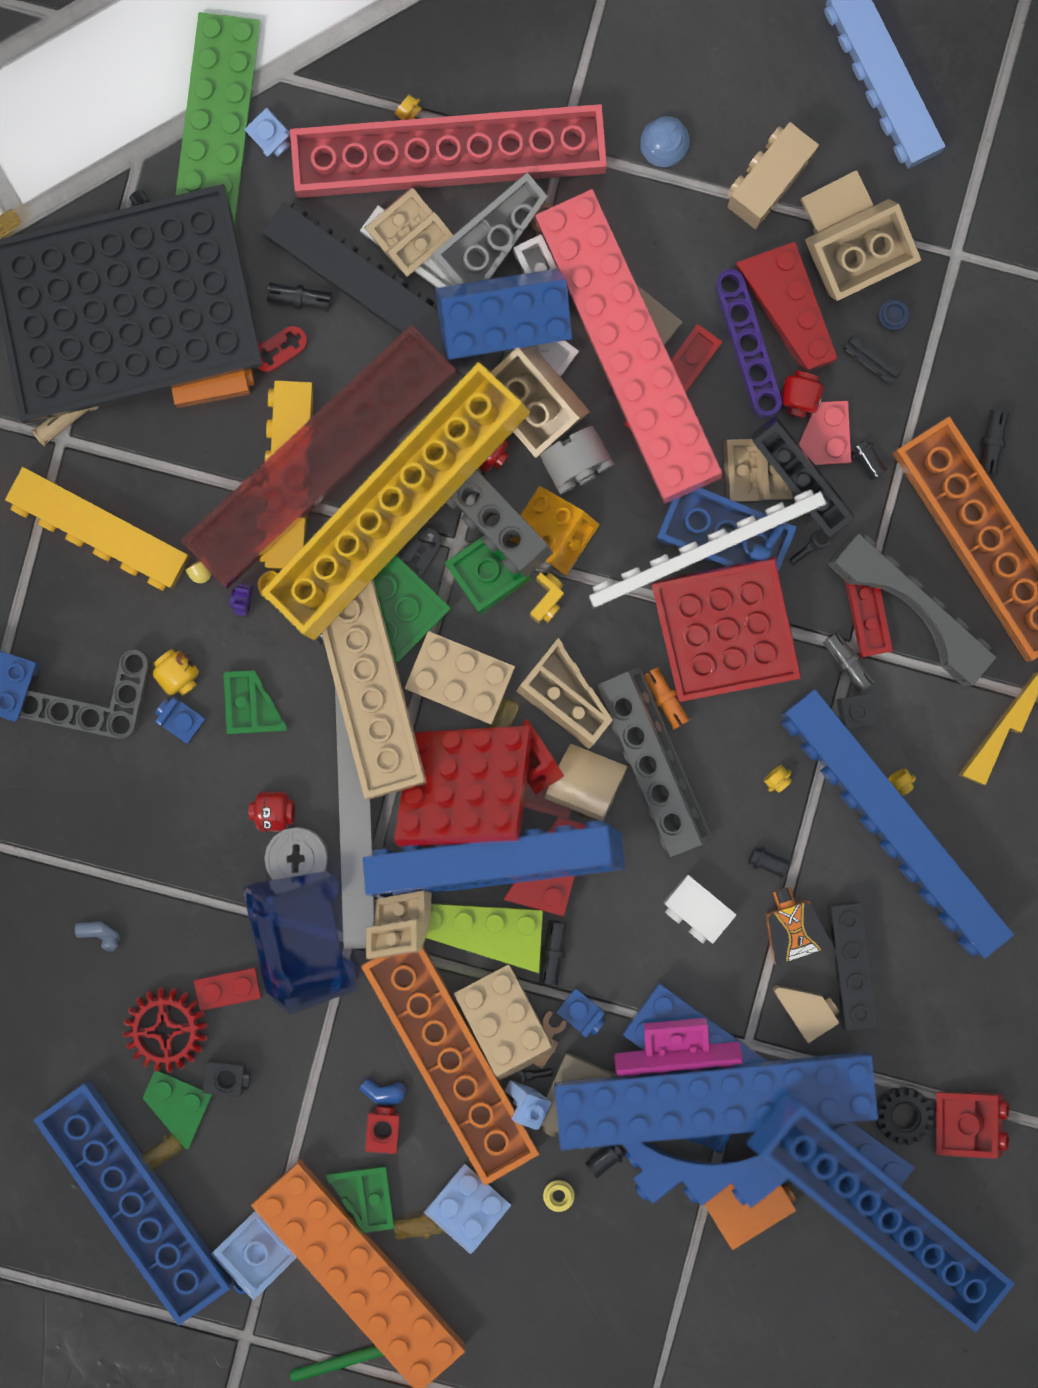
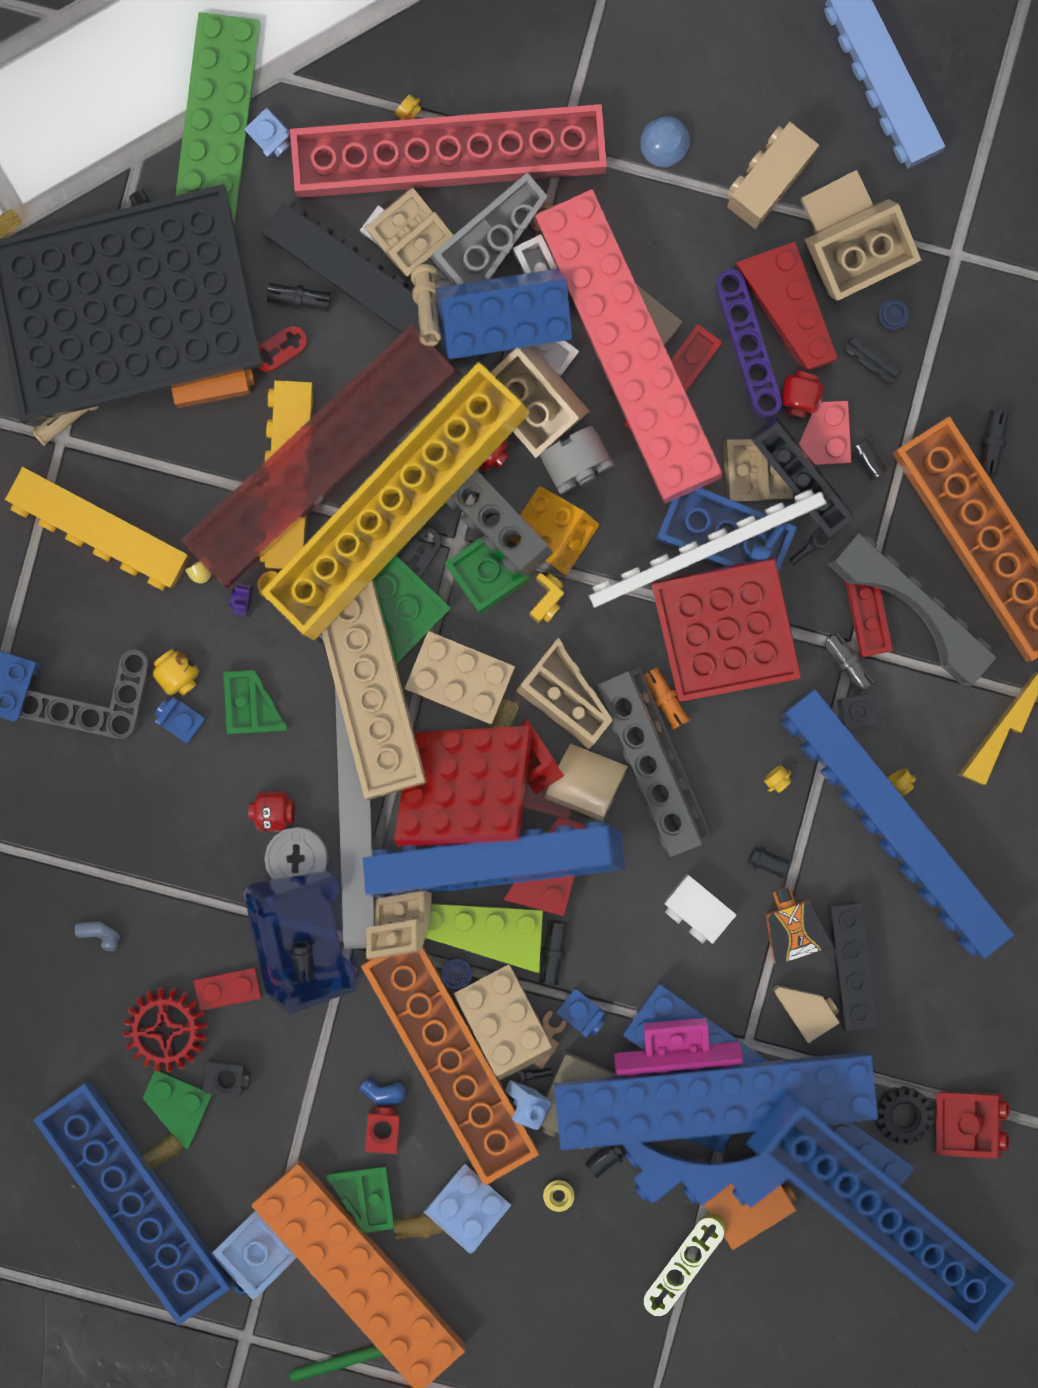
none -> black pin [289,941,314,983]
none -> tan pin [411,264,440,346]
none -> clear blue wheel [441,957,473,990]
none -> beam [644,1213,726,1316]

